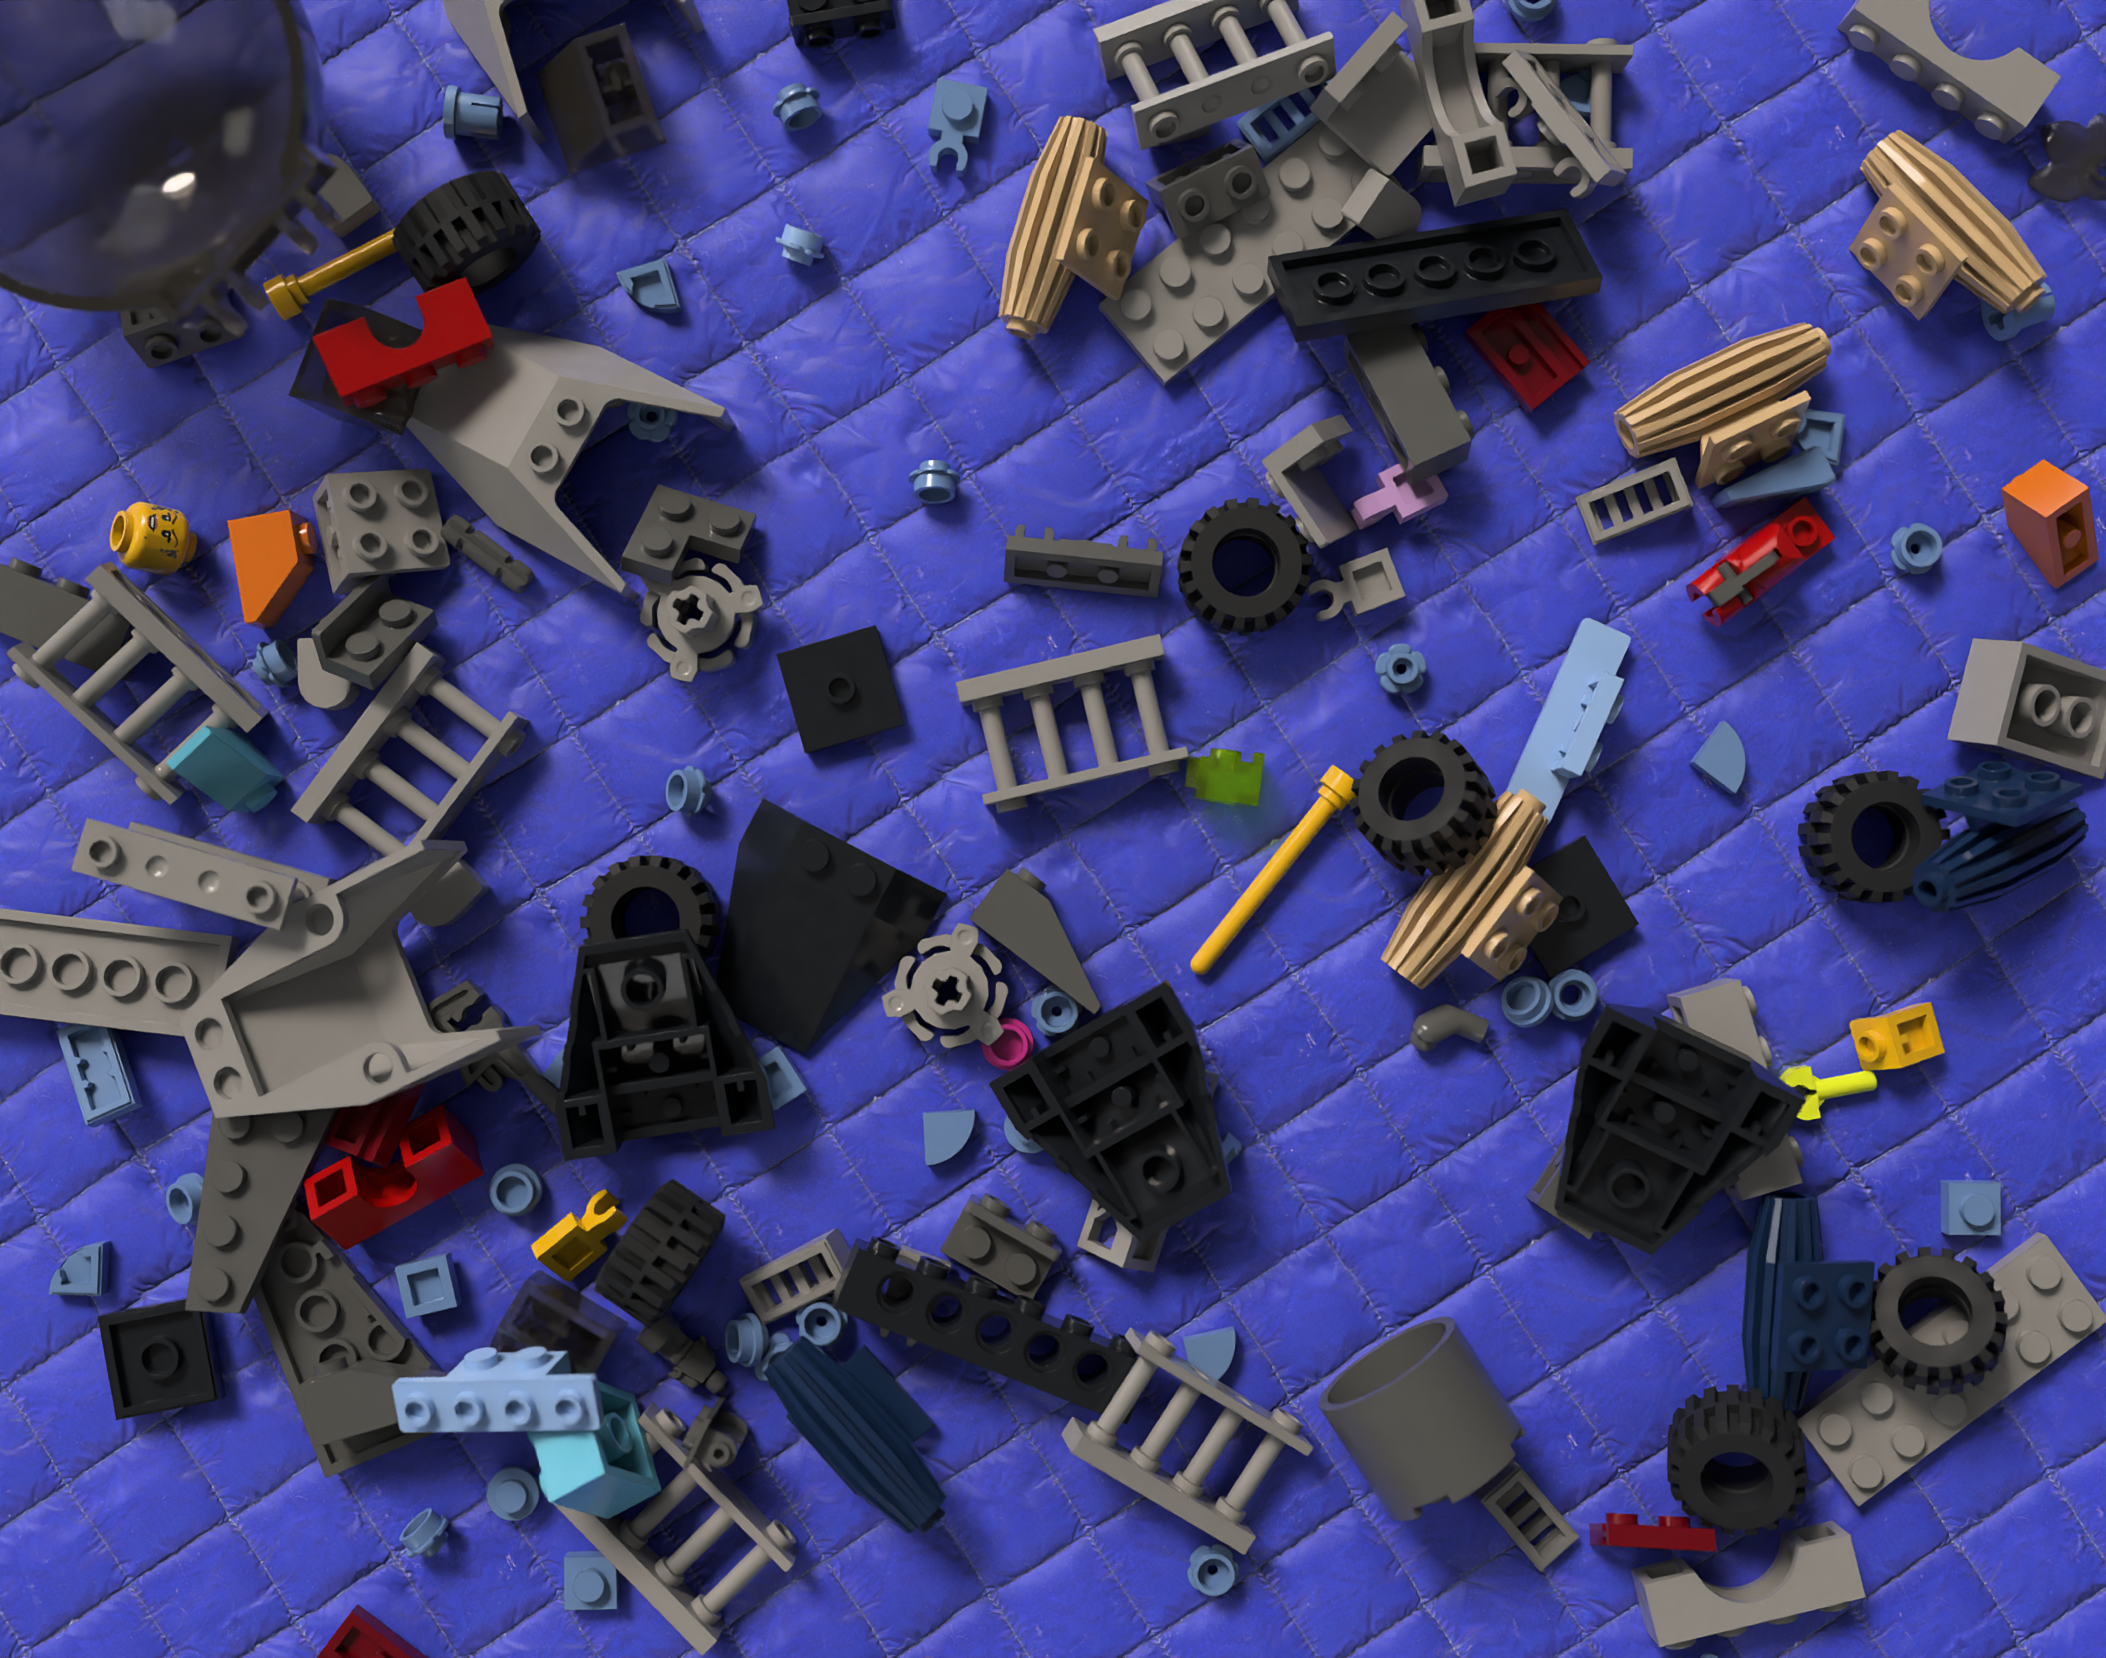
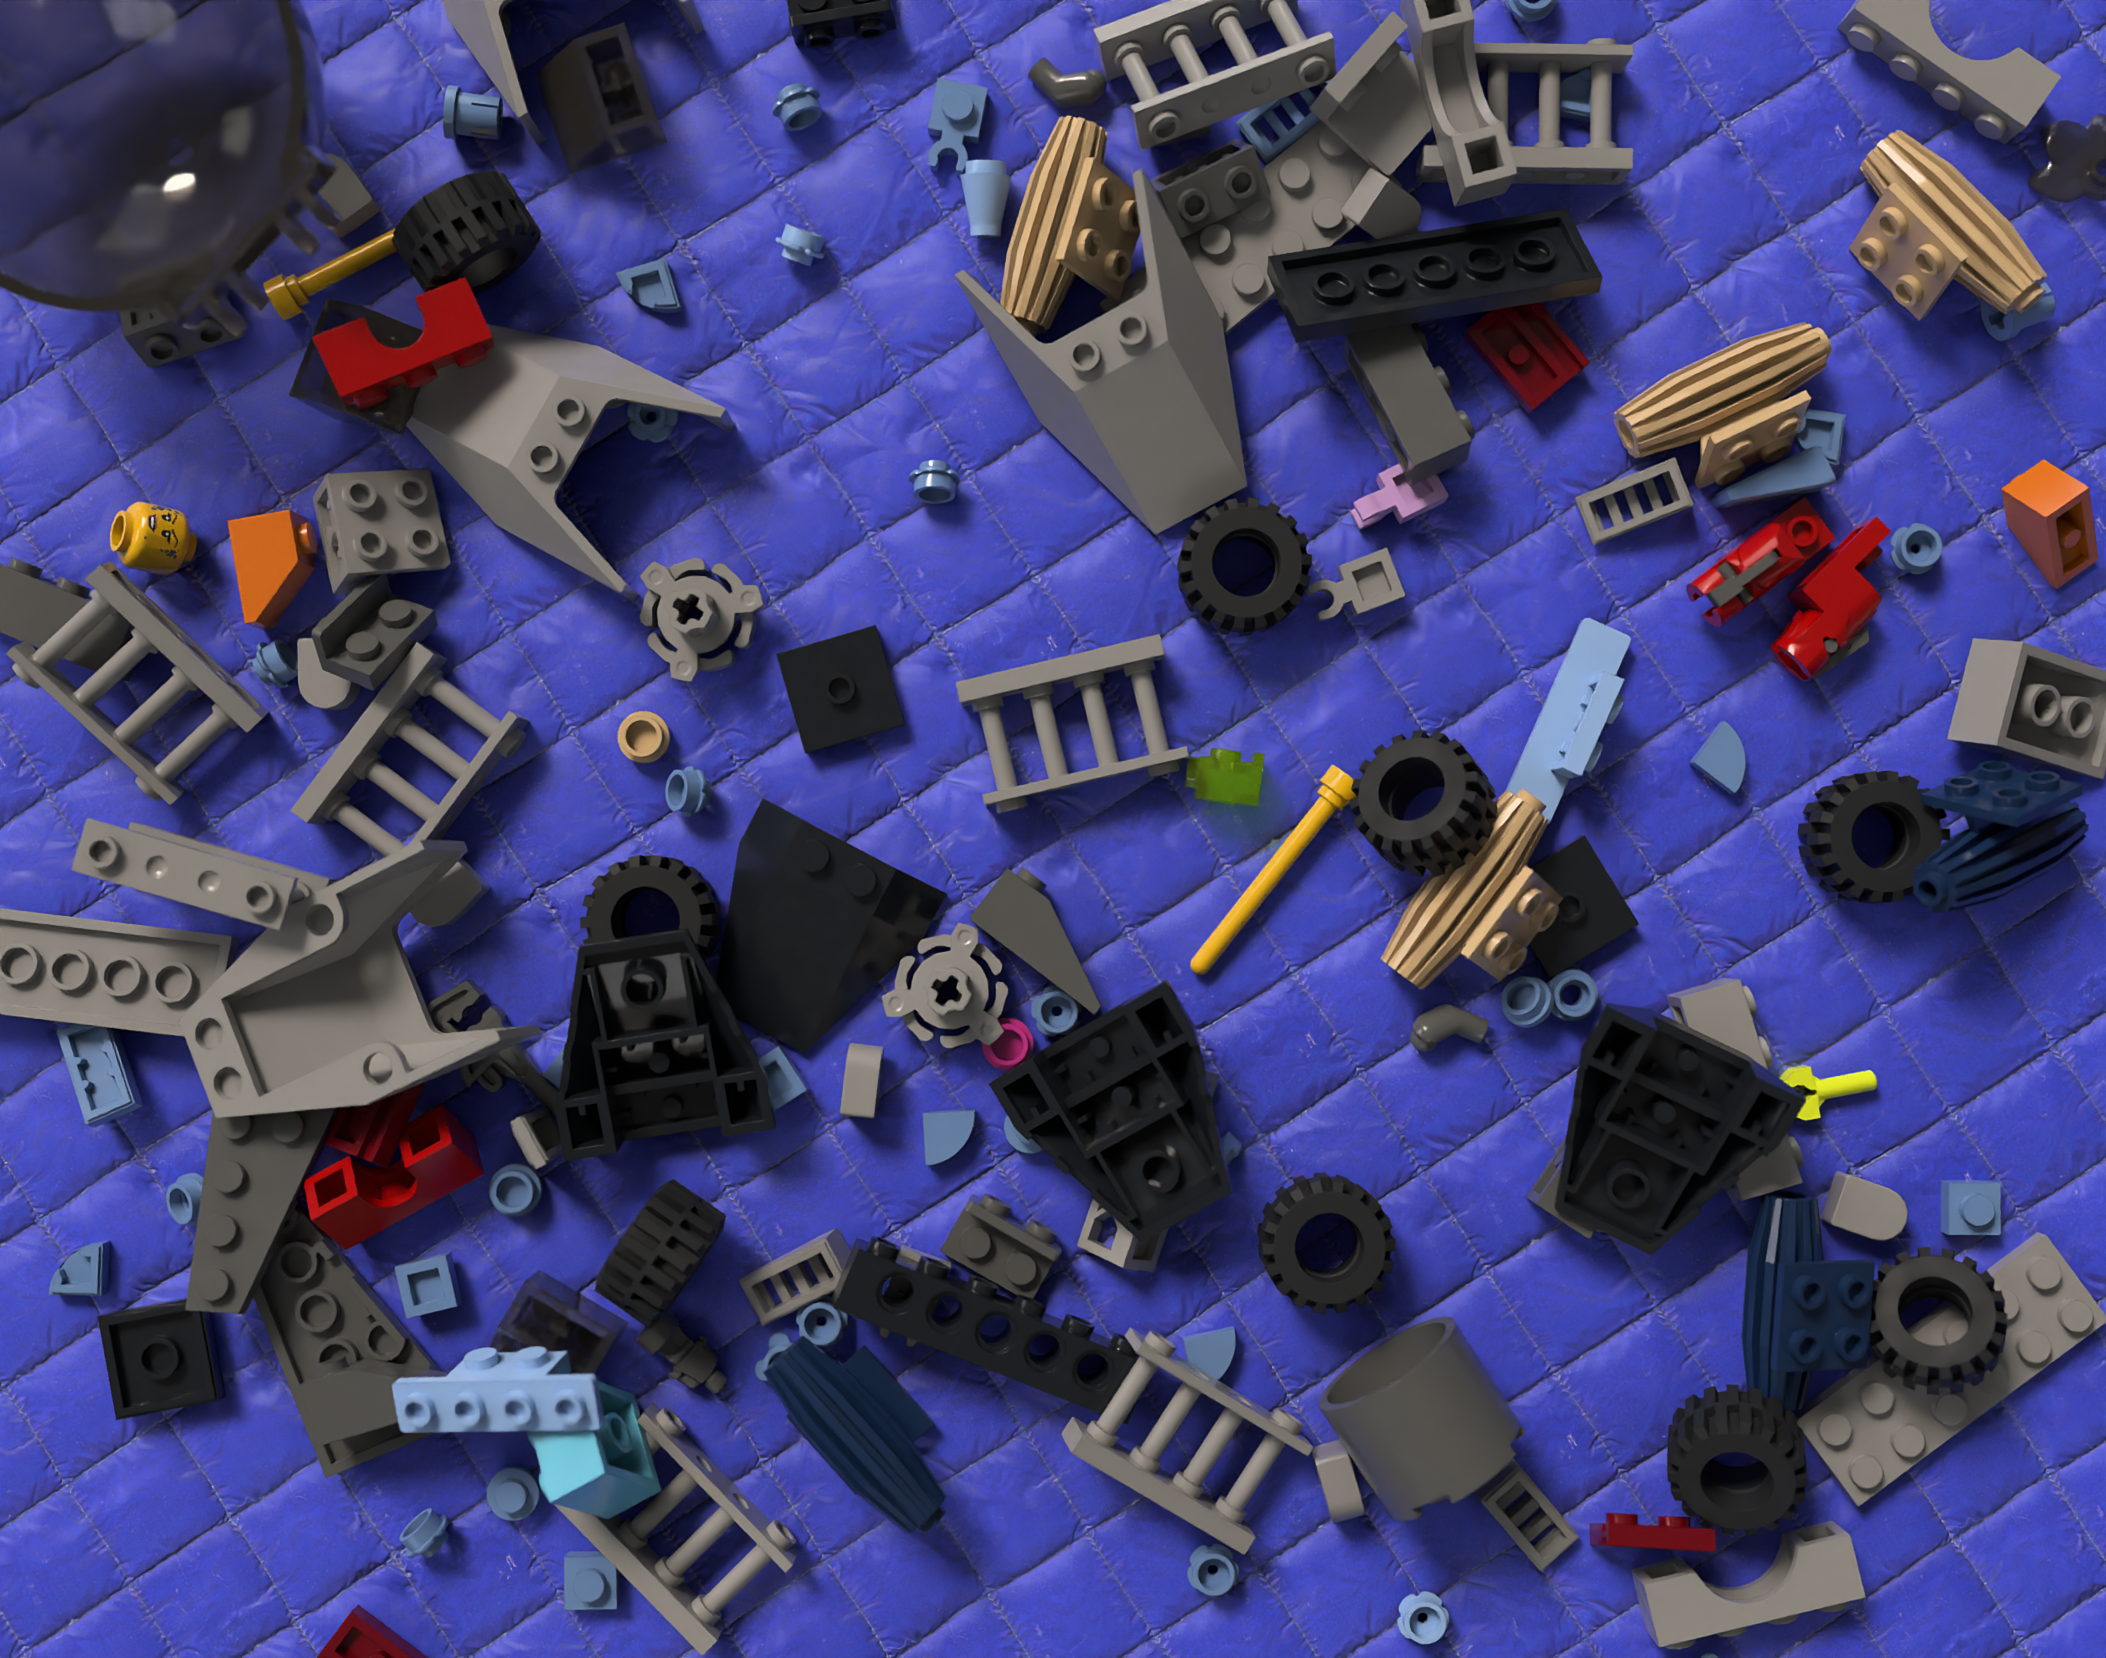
medium azure slope [166,725,285,813] -> none
dark grey axle [440,515,535,594] -> none
yellow plate [531,1189,628,1283] -> none
dark grey plate [621,484,757,585] -> none
dark grey hinge [681,1394,748,1469] -> none
medium blue plate [725,1313,769,1367] -> none
dark grey plate [1004,524,1164,598] -> none
light grey bracket [1261,414,1357,549] -> none
medium blue plate [1375,643,1427,694] -> none
light grey plate [1491,49,1627,199] -> none
yellow bracket [1849,1002,1945,1071] -> none
none -> light grey slope [510,1107,563,1170]
none -> tan plate [618,711,671,763]
none -> light grey piece [840,1043,884,1119]
none -> light grey windscreen [954,169,1248,535]
none -> light blue cone [960,160,1012,239]
none -> dark grey arm [1028,57,1107,109]
none -> black tyre [1257,1173,1396,1314]
none -> light grey piece [1311,1439,1365,1524]
none -> light blue plate [1397,1591,1449,1644]
none -> red plate [1770,516,1891,681]
none -> light grey piece [1820,1171,1908,1241]

